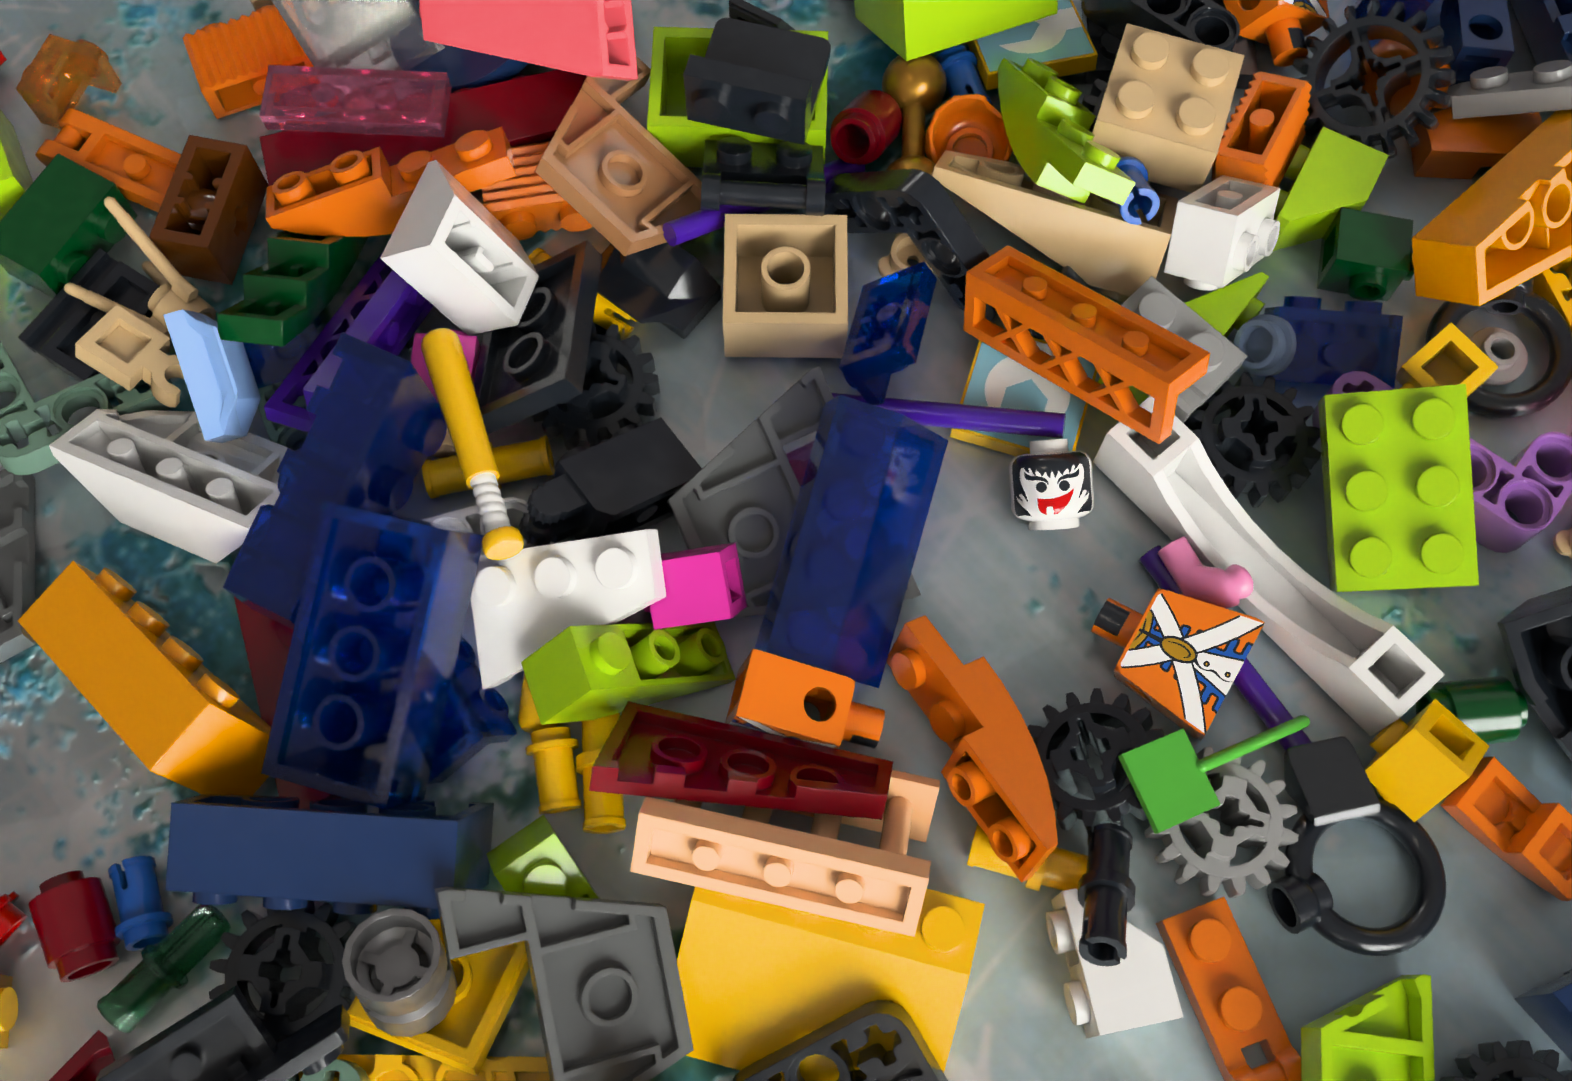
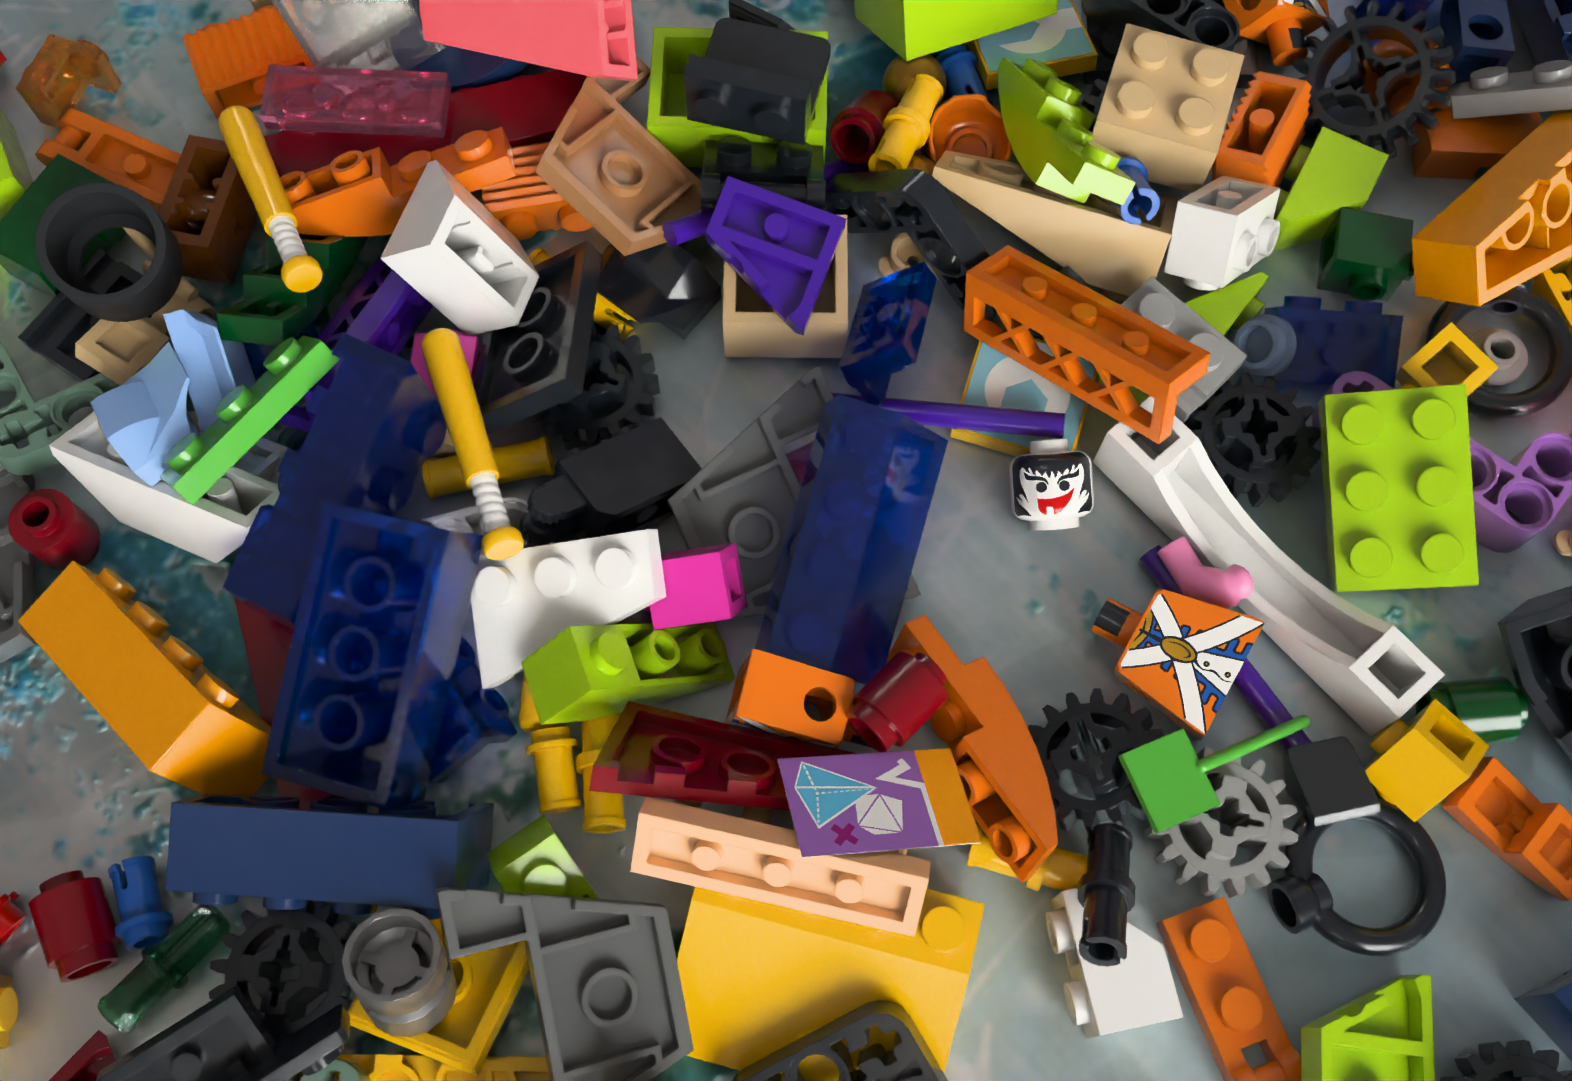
none -> dark red brick [8,489,100,570]
none -> black piece [35,182,183,322]
none -> light blue slope [90,341,200,486]
none -> bright green plate [159,335,340,505]
none -> yellow piece [218,105,323,293]
none -> dark purple wing [706,176,846,336]
none -> sticker [777,748,982,858]
none -> dark red brick [846,651,948,752]
none -> yellow pin [868,74,944,171]

